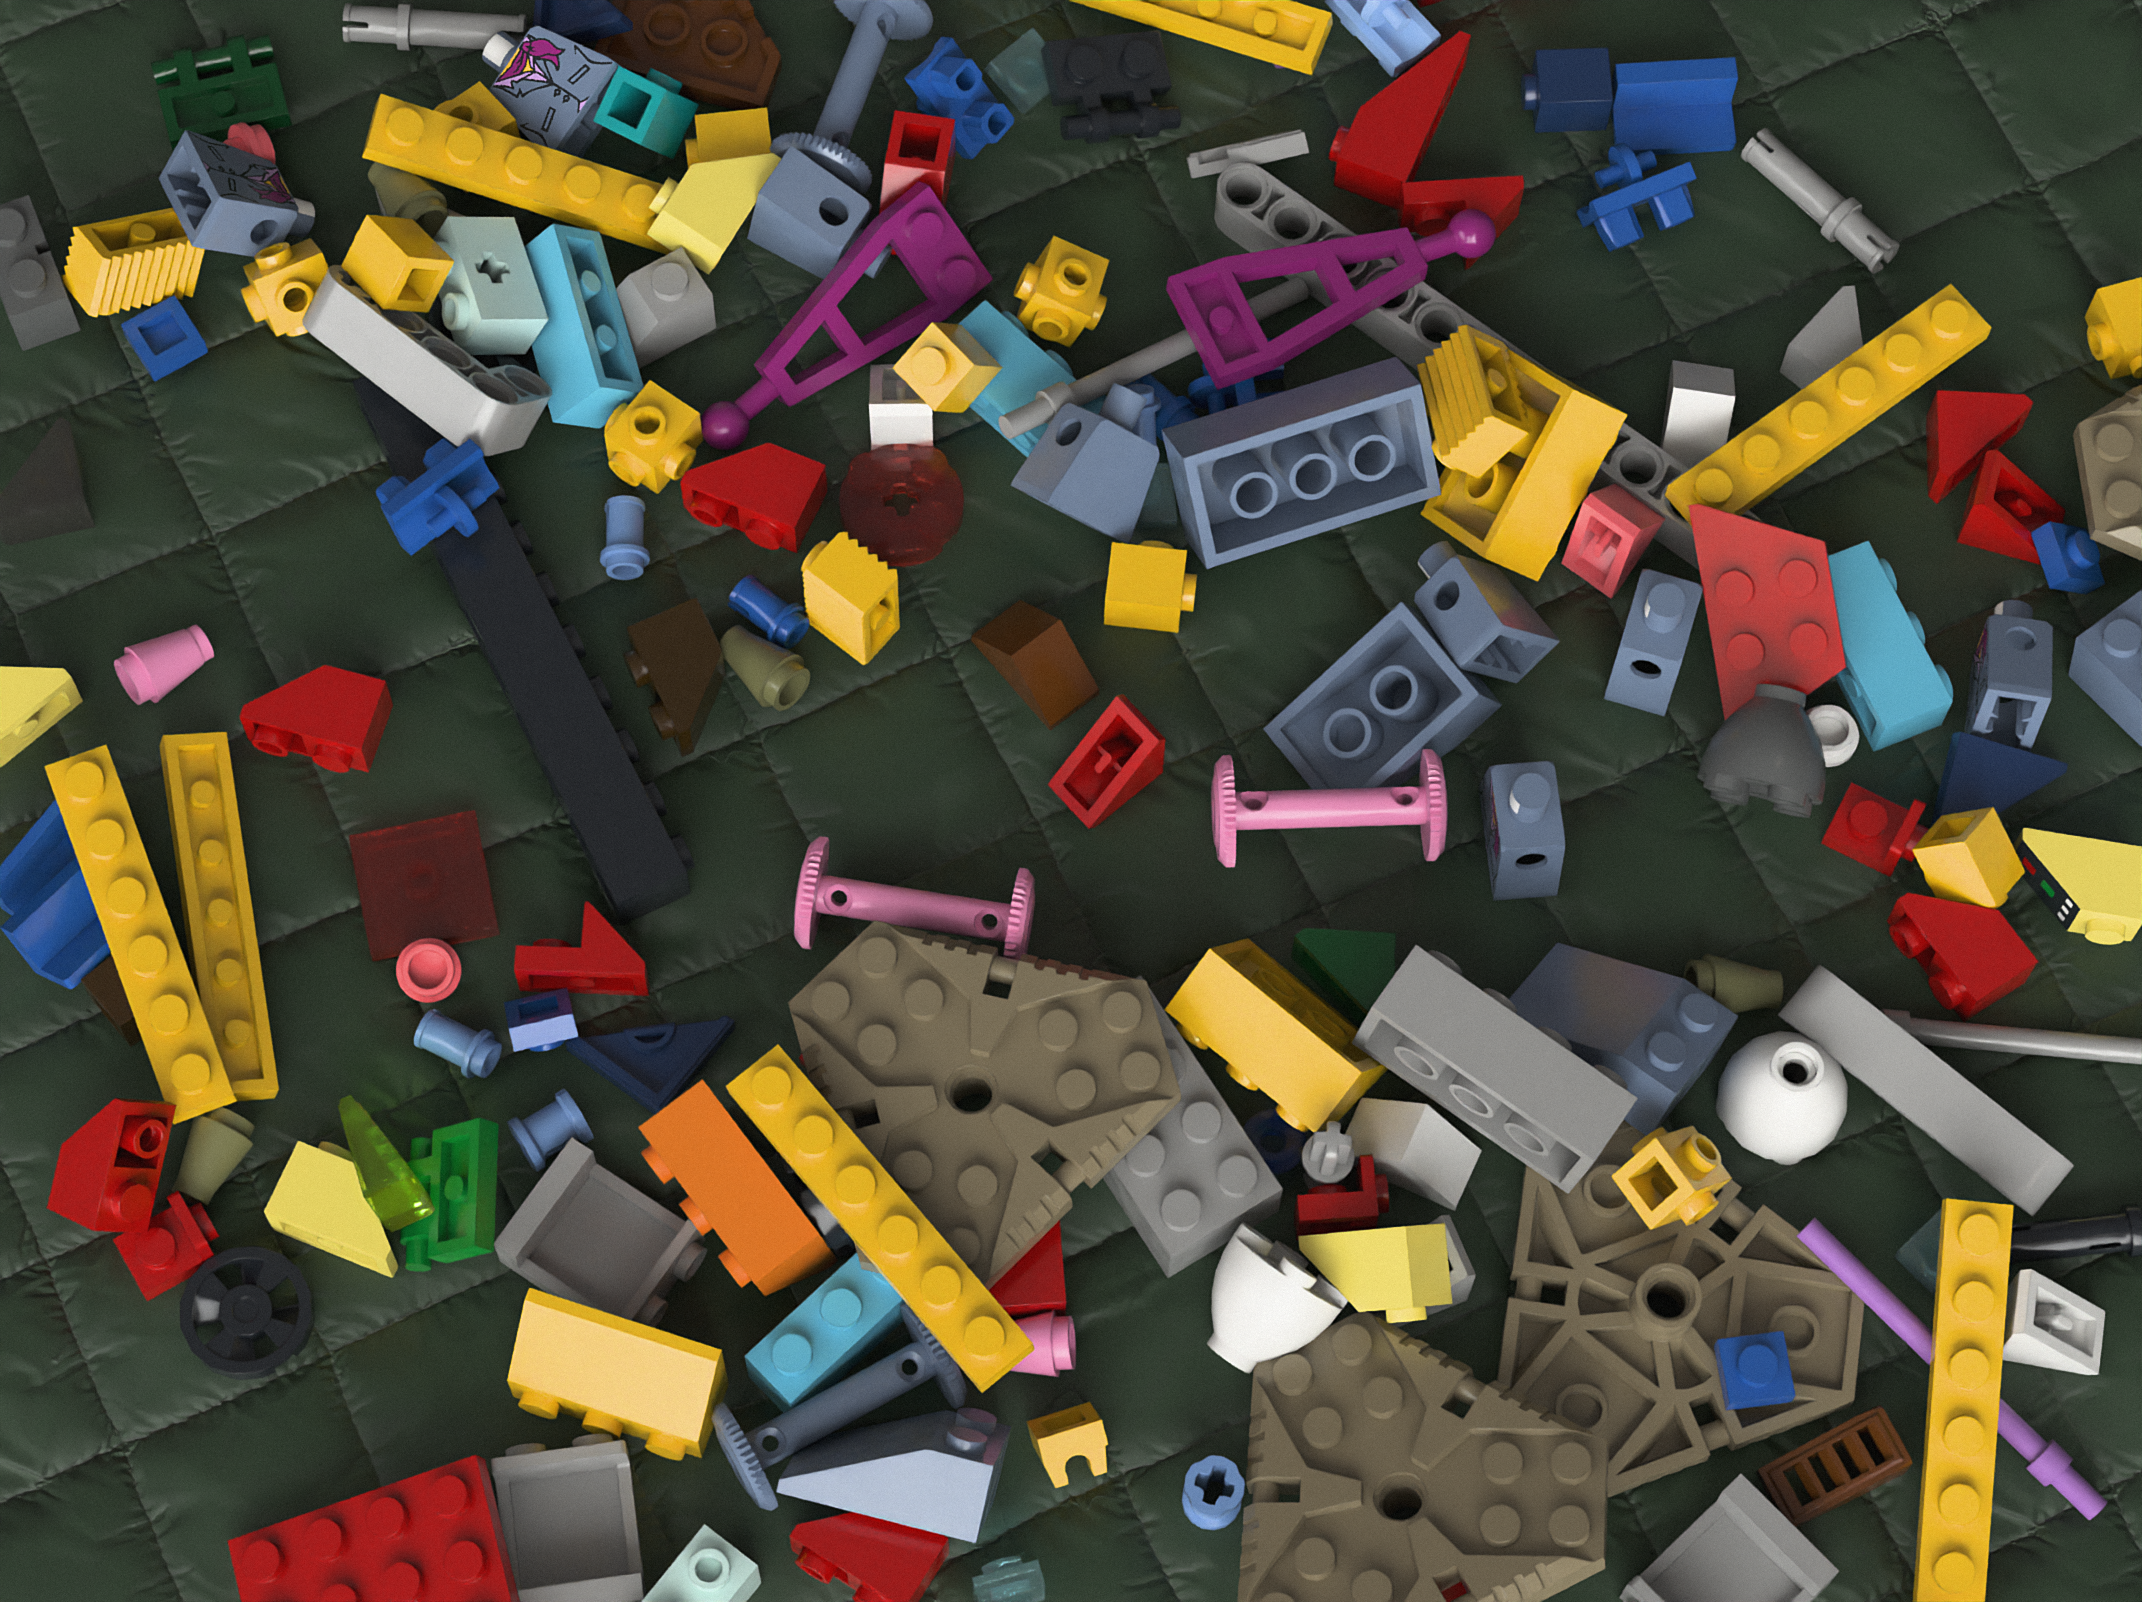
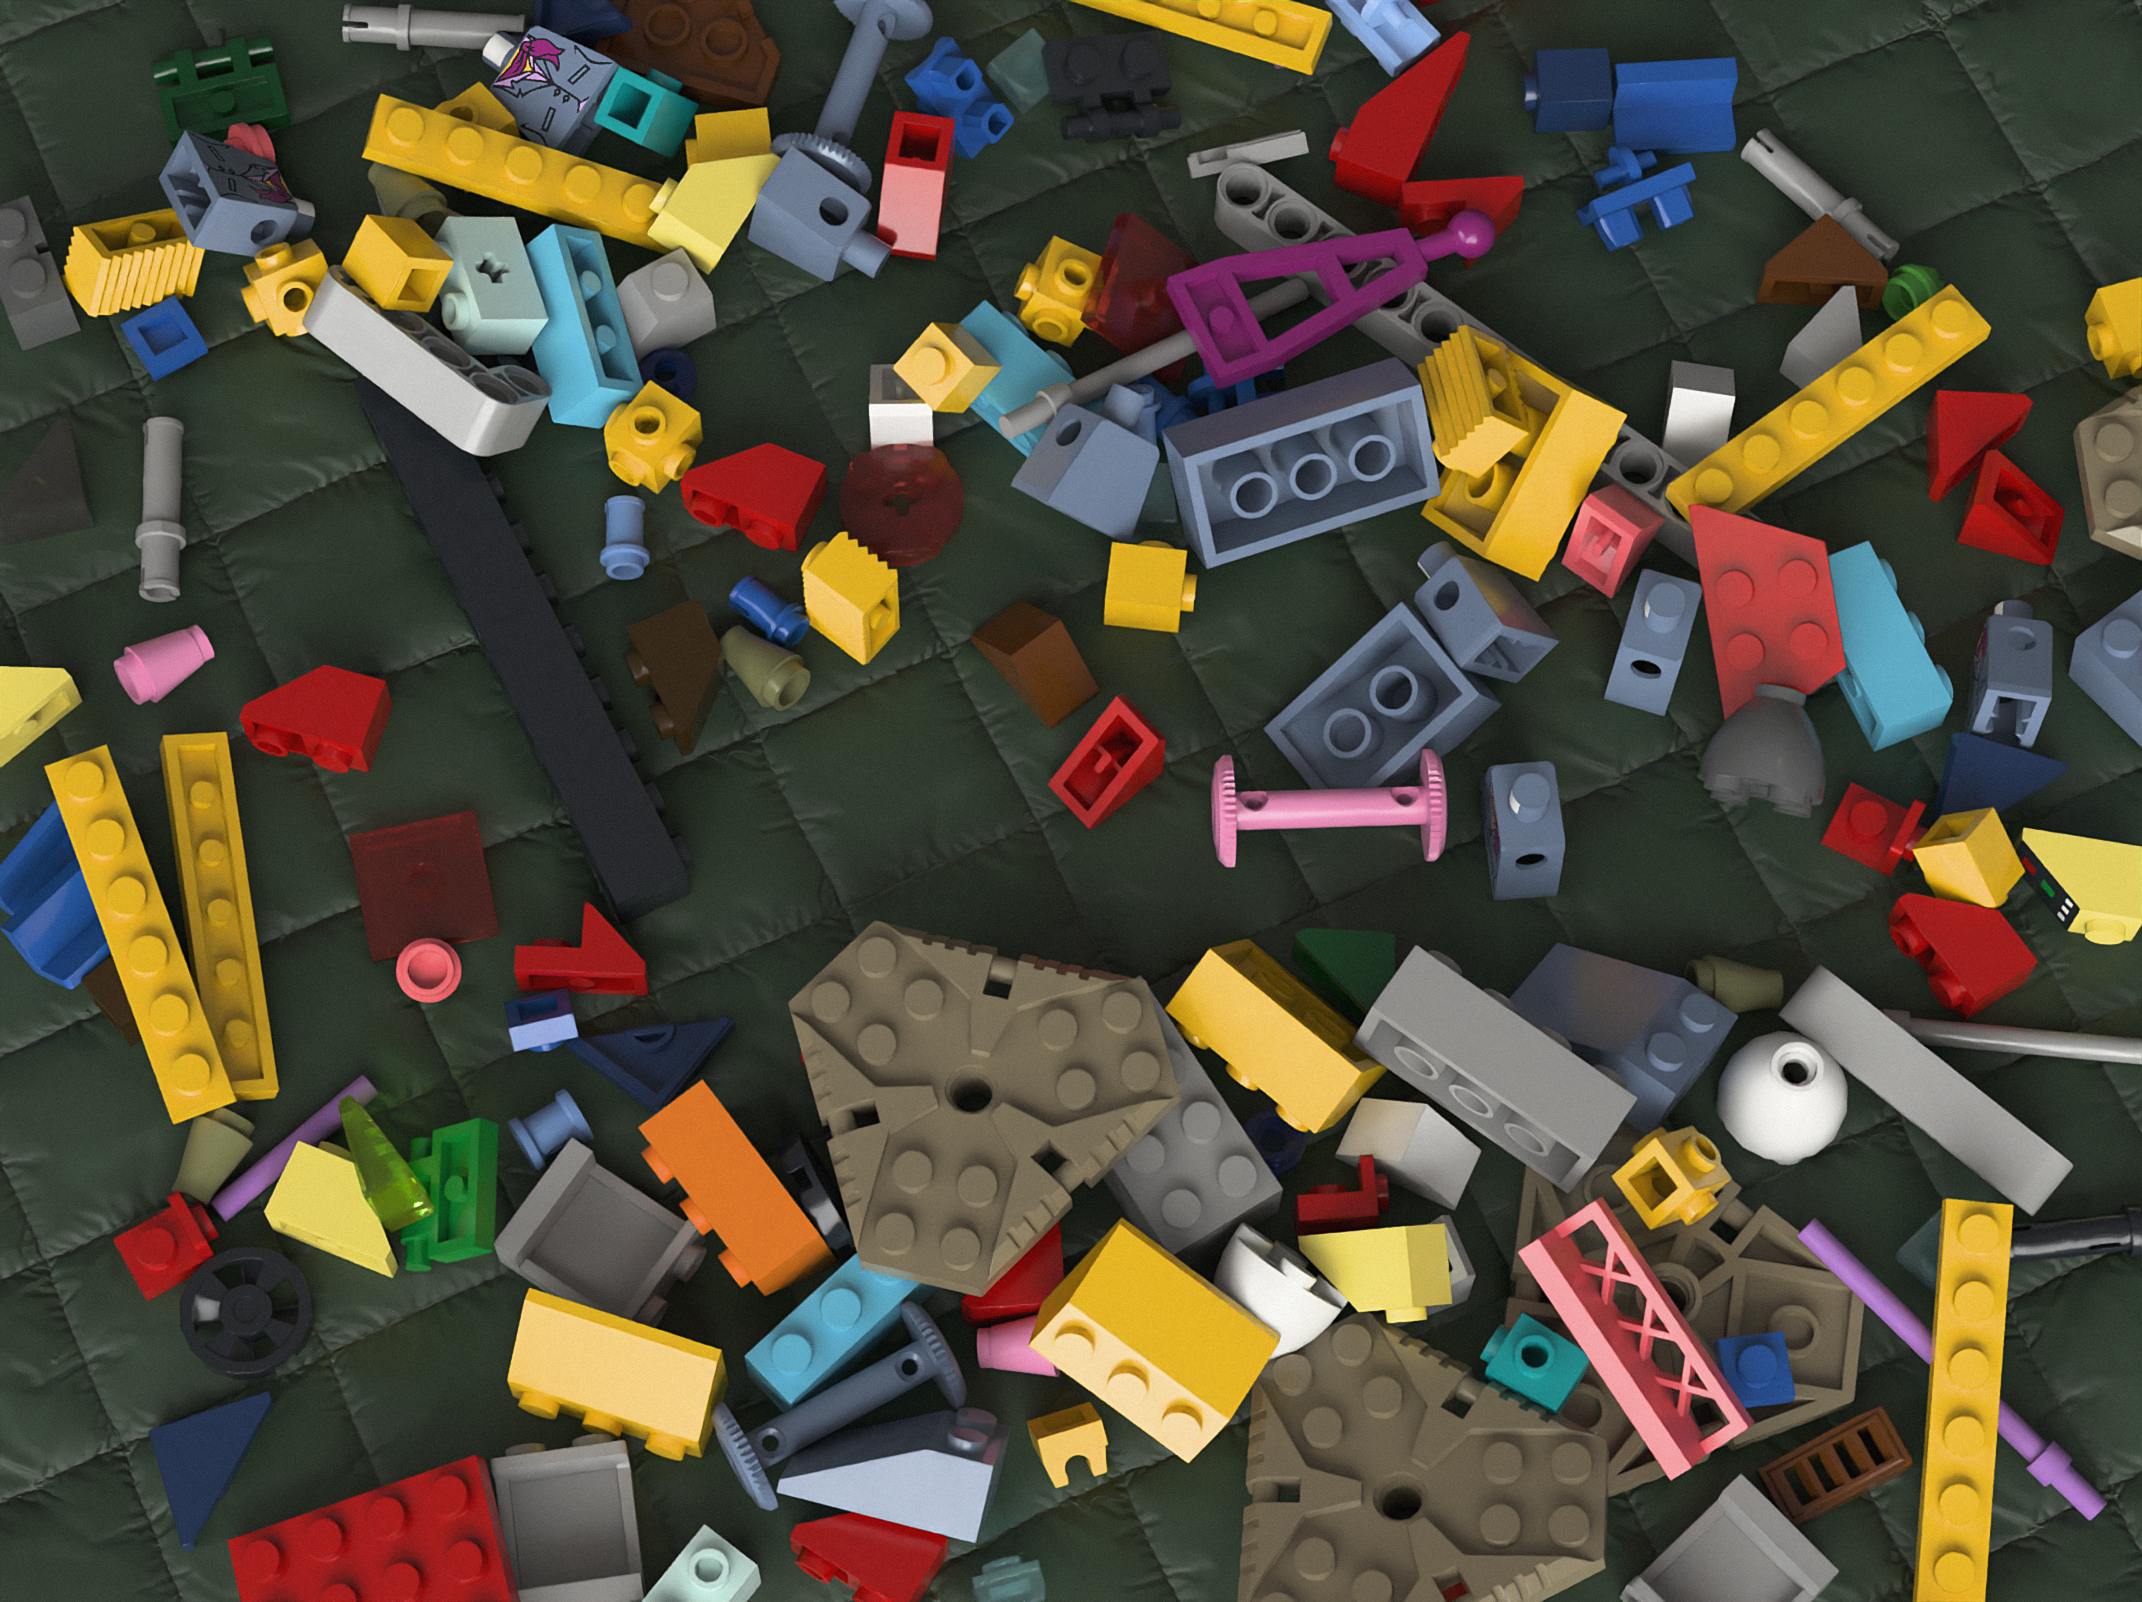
red slope [47,1098,177,1233] -> none
blue hips [376,438,500,556] -> none
medium blue pin [414,1009,502,1078] -> none
magenta plate [701,181,993,450] -> none
yellow plate [726,1044,1035,1393] -> none
bright pink hose [794,836,1035,960] -> none
medium blue bush [1181,1455,1245,1530] -> none
light grey axle [1302,1121,1355,1189] -> none
white plate [1806,705,1859,767] -> none
white slope [2002,1269,2105,1375] -> none
blue plate [2031,521,2105,595] -> none
none -> light grey pin [135,417,187,602]
none -> dark blue tile [149,1391,275,1552]
none -> medium lavender bar [210,1075,379,1222]
none -> clear blue plate [638,348,697,403]
none -> yellow slope [1028,1217,1281,1463]
none -> clear red plate [1080,212,1200,383]
none -> teal brick [1480,1313,1590,1415]
none -> coral fence [1518,1196,1755,1480]
none -> reddish brown slope [1756,213,1888,310]
none -> bright green plate [1882,264,1945,321]

